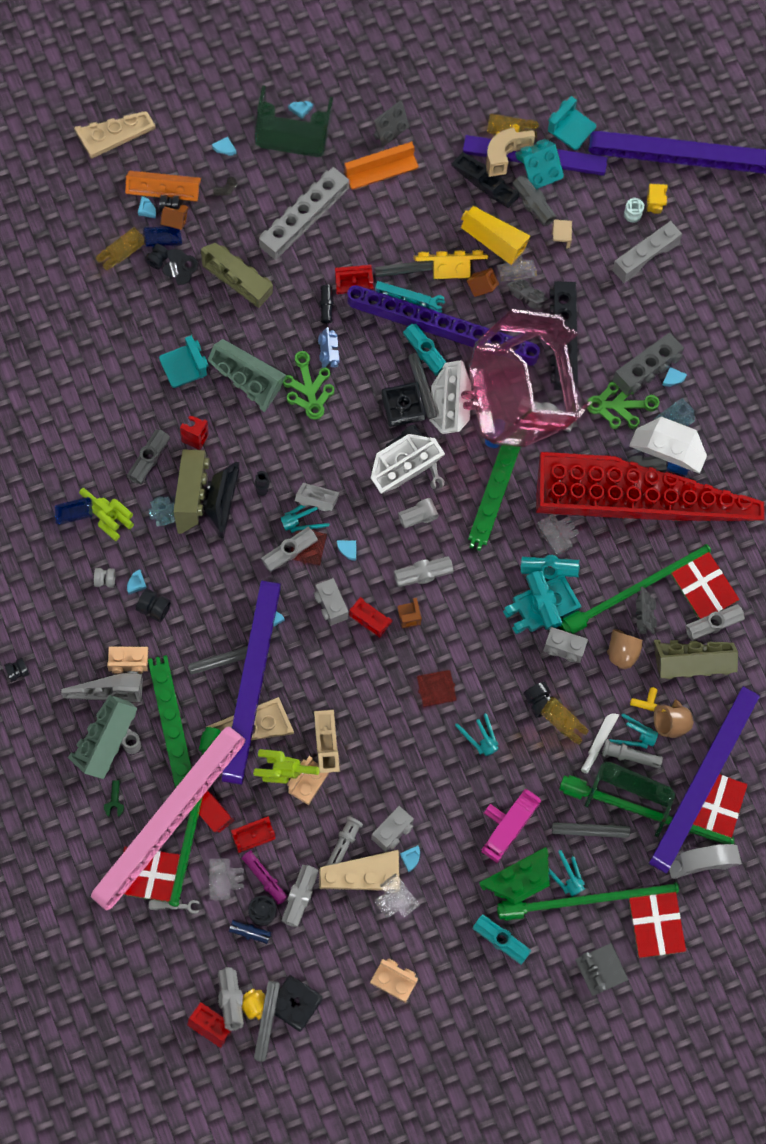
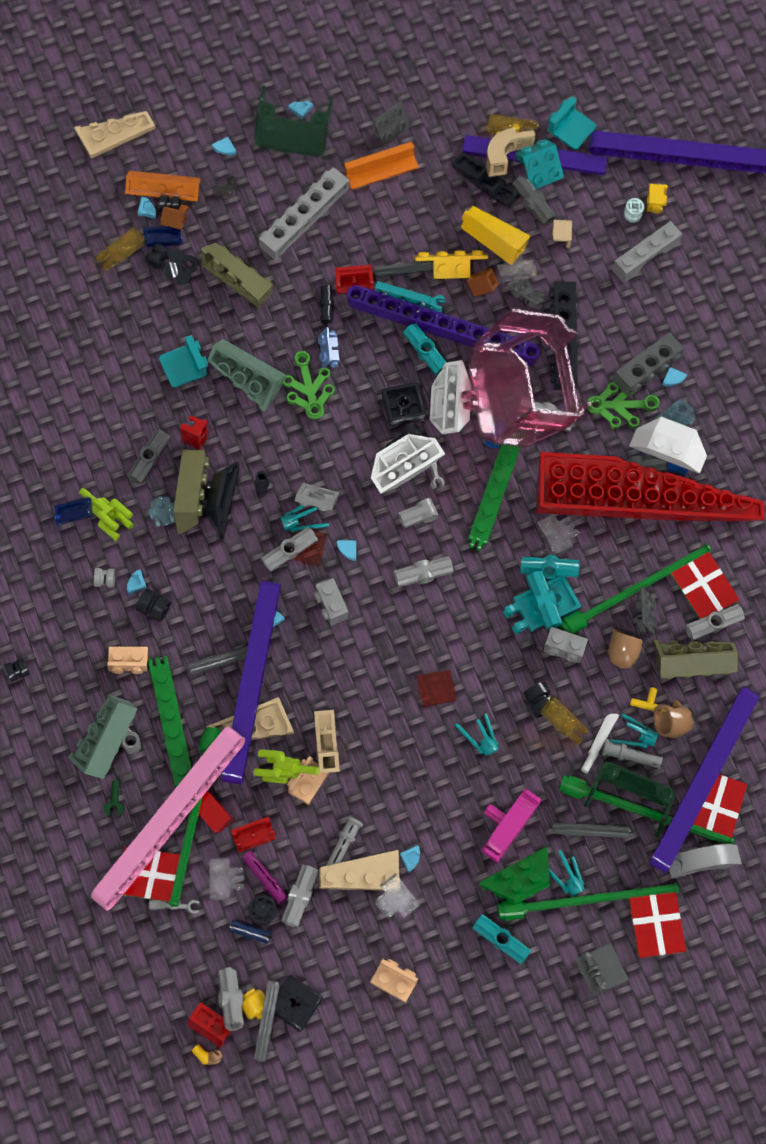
light grey wedge [61,671,143,702] -> none
red hinge [349,597,393,638] -> none
light grey brick [371,806,414,852] -> none
dark orange panel [397,598,421,628] -> none
dark grey axle [409,353,437,419] -> none
none -> arm [191,1044,222,1065]

